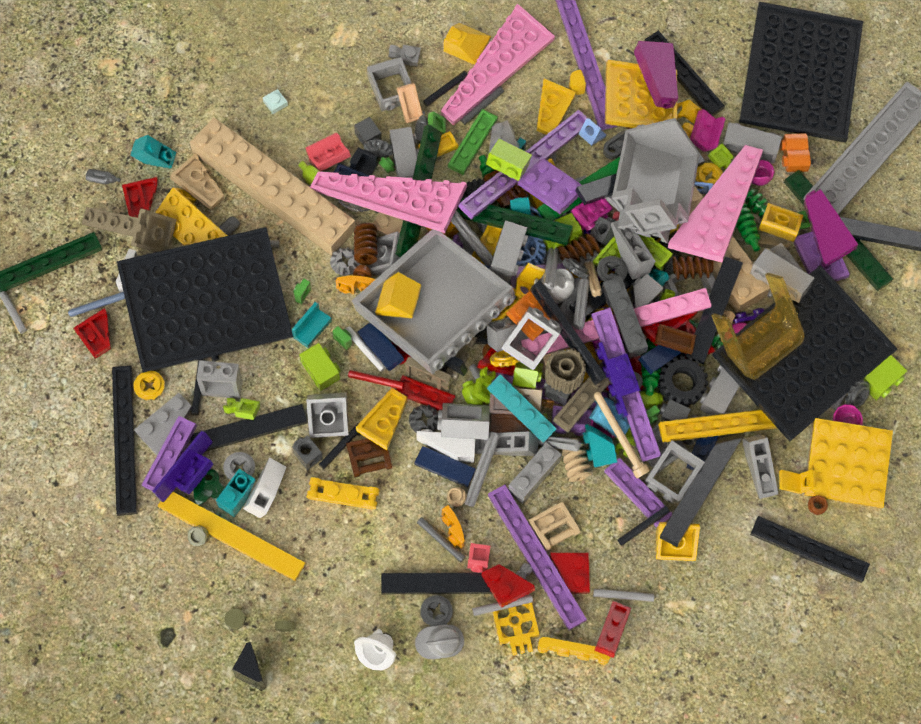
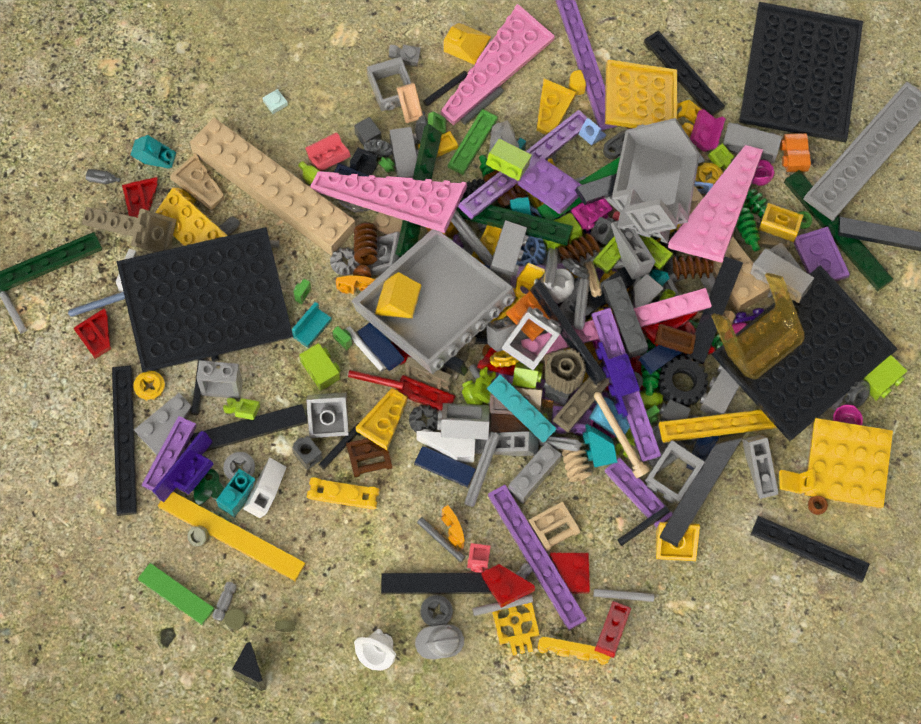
tan plate [447,487,467,507] -> none
dark grey gear [597,256,627,282] -> none
magenta slope [634,41,678,109] -> none
magenta slope [804,189,858,268] -> none
none -> bright green tile [138,563,215,626]
none -> light grey axle [212,582,237,621]

